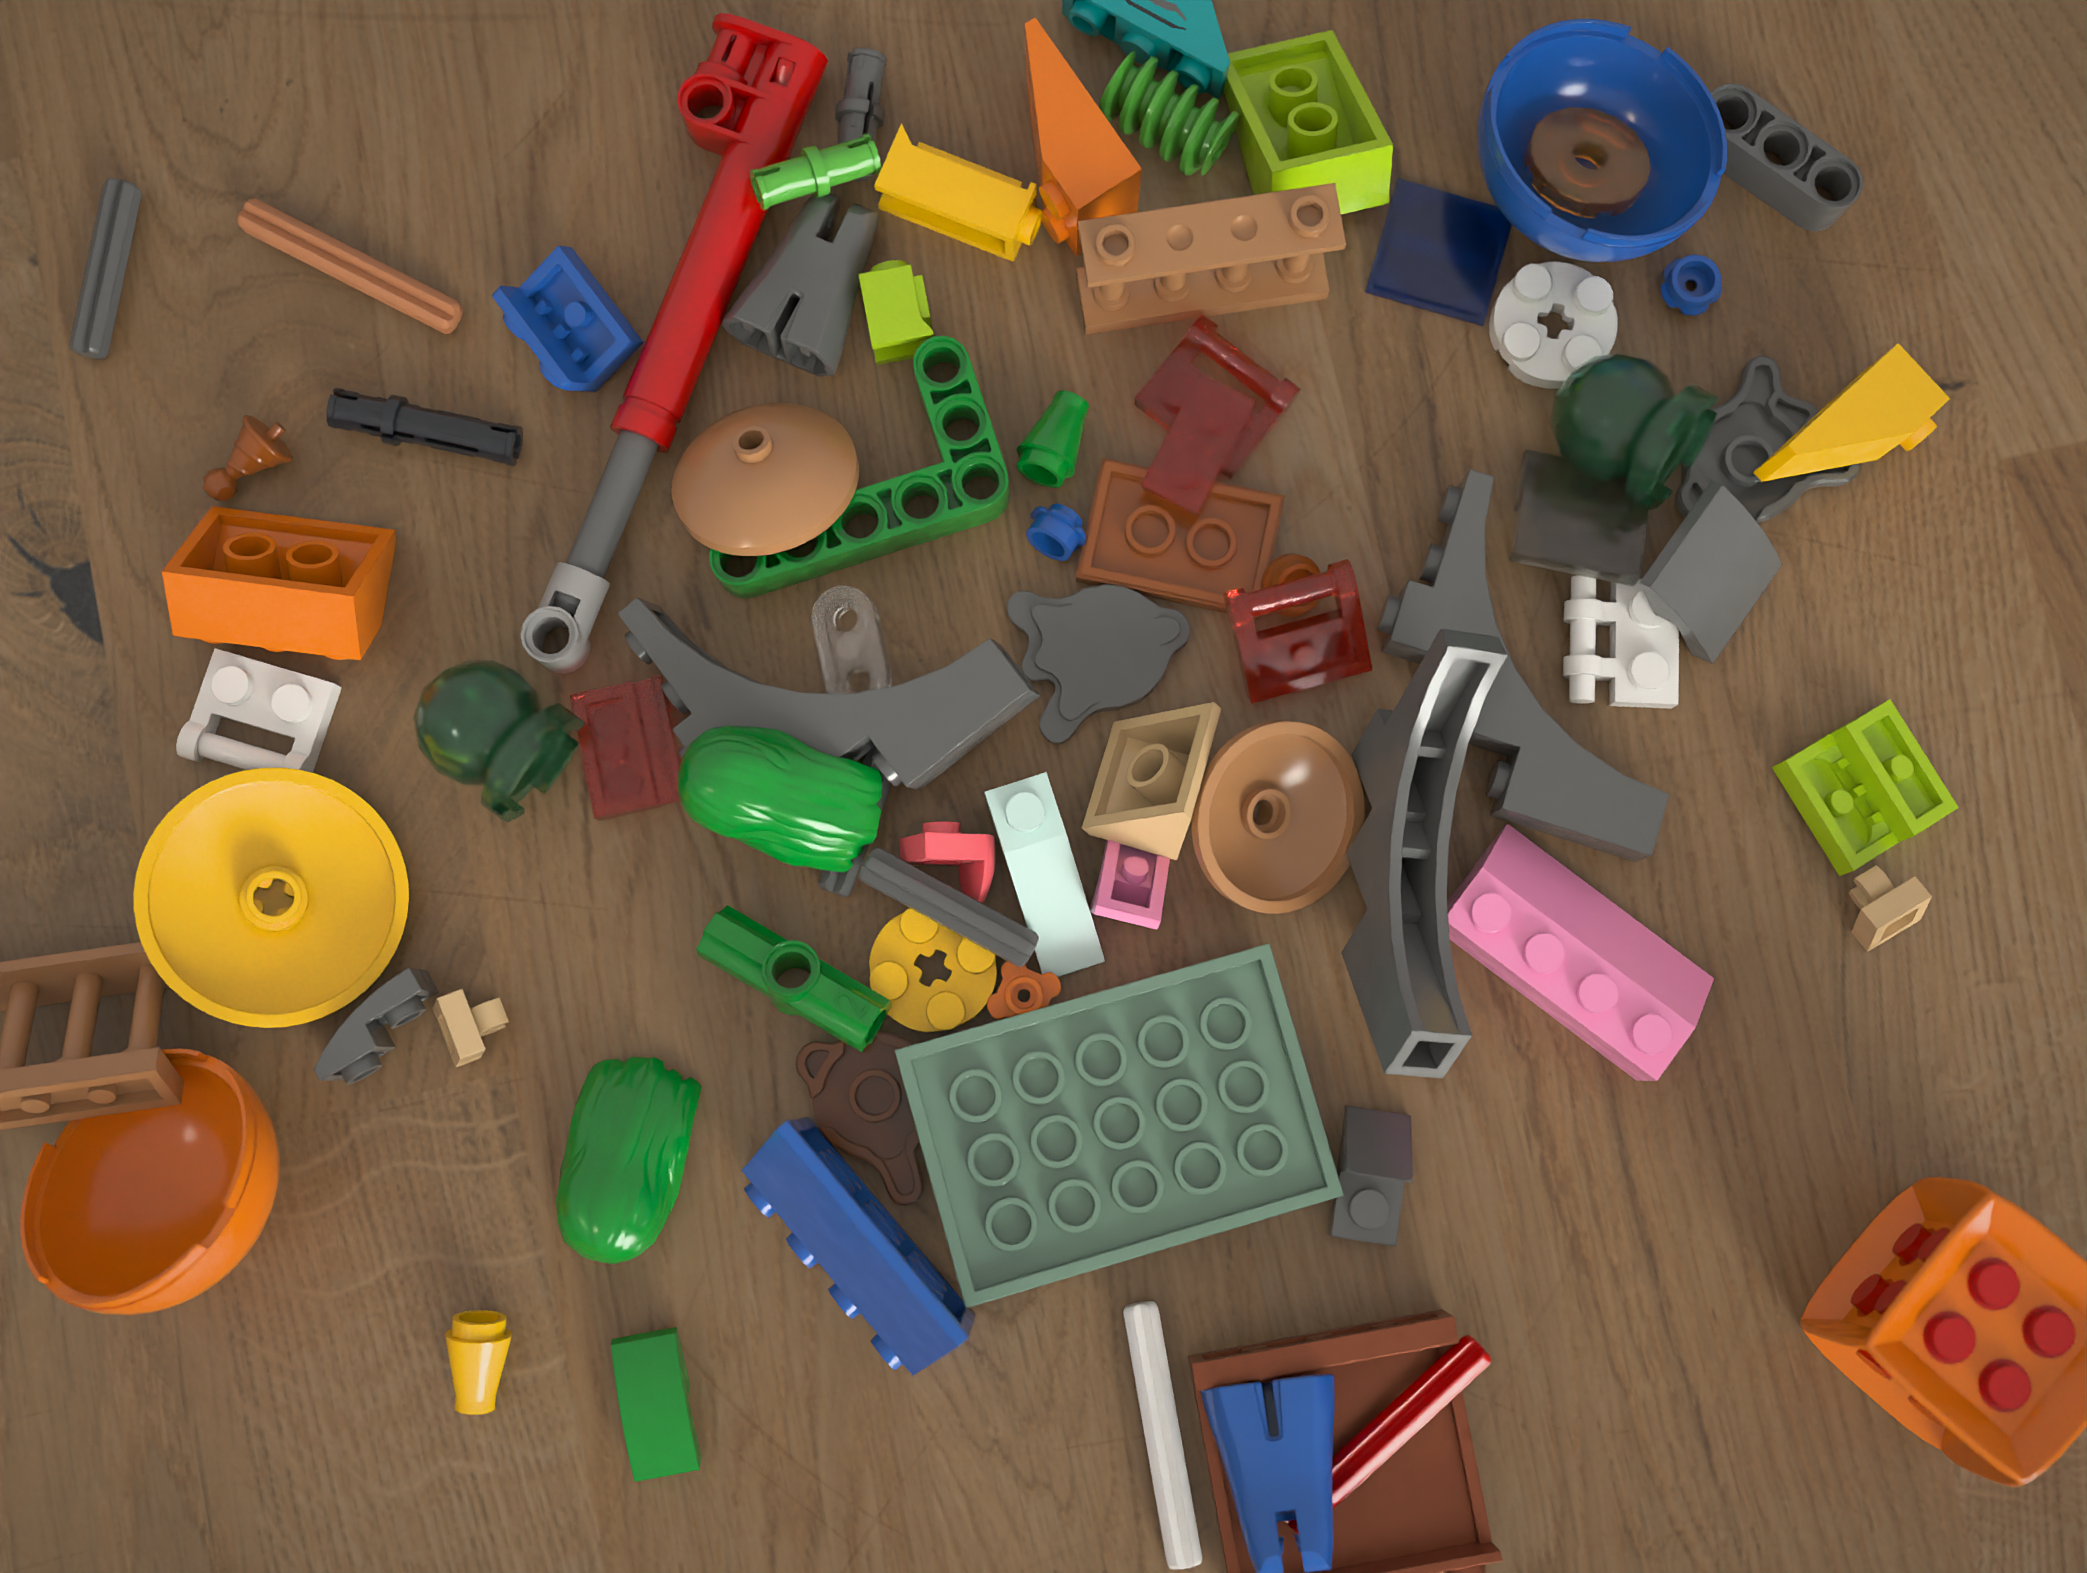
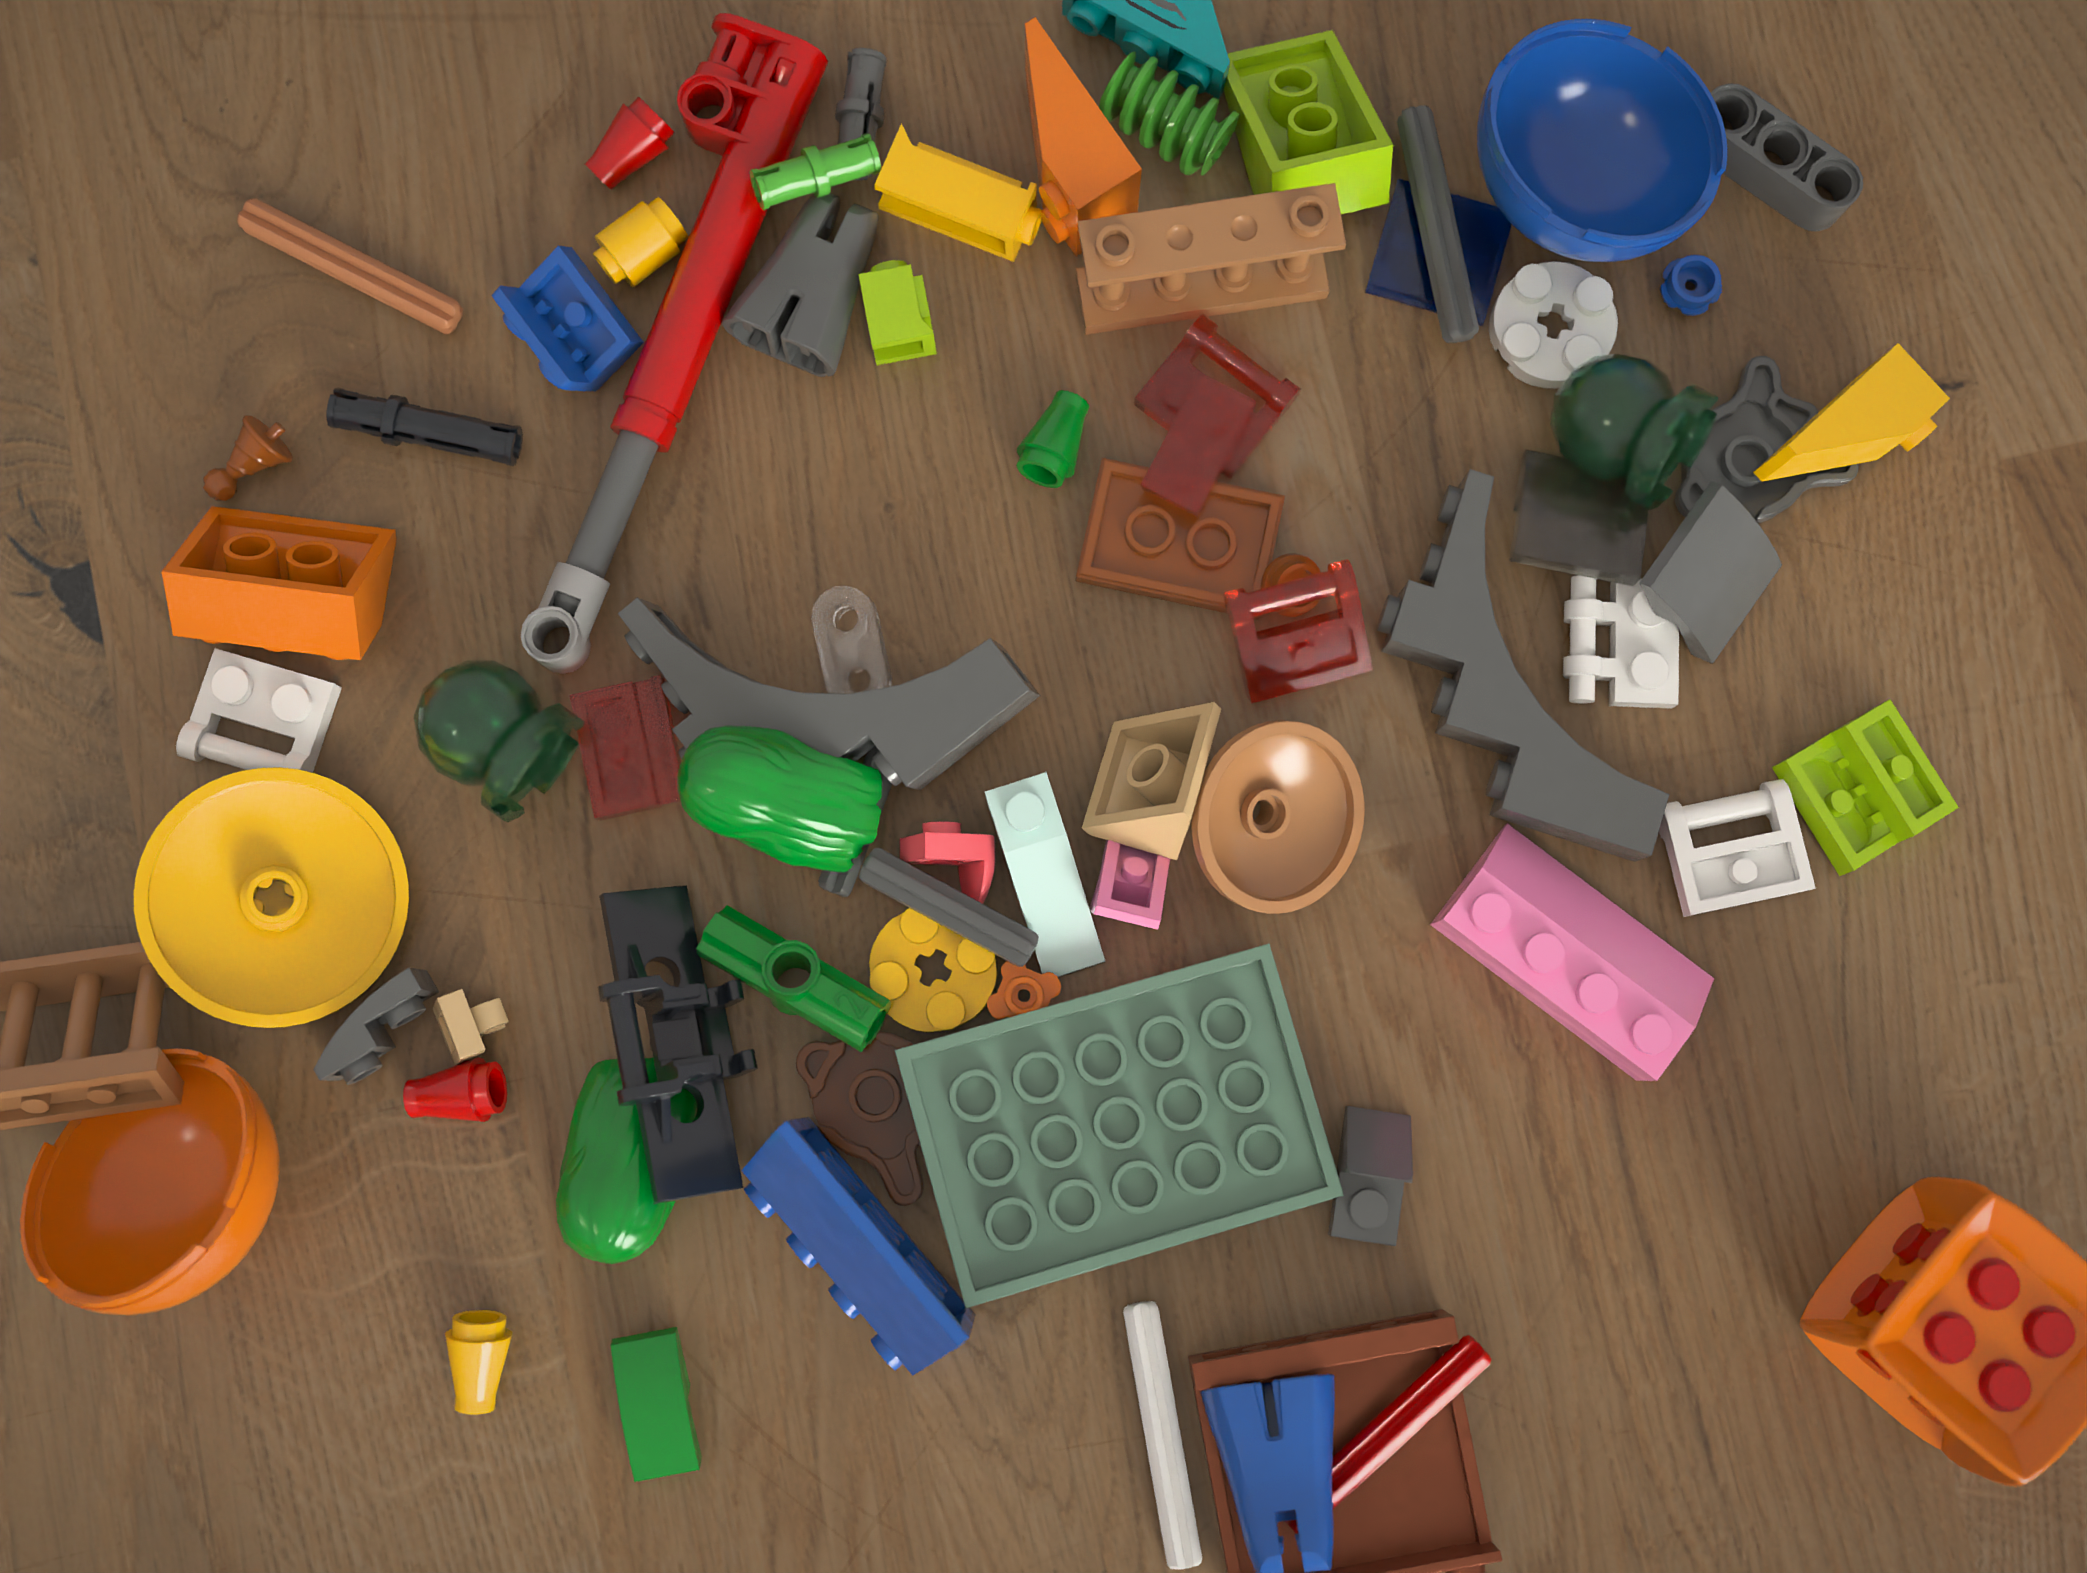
dark grey axle [69,178,142,359] -> none
medium nougat dish [671,403,859,556] -> none
green beam [709,335,1010,599] -> none
dark grey tile [1007,584,1190,745] -> none
blue plate [1026,504,1086,561] -> none
dark grey arch [1341,628,1507,1078] -> none
clear orange tile [1523,107,1651,218] -> none
tan tile [1849,865,1932,952] -> none
none -> red cone [403,1057,507,1122]
none -> red cone [585,96,675,190]
none -> yellow brick [593,197,689,287]
none -> black piece [598,885,758,1204]
none -> dark grey axle [1397,105,1479,343]
none -> white plate [1659,779,1816,917]

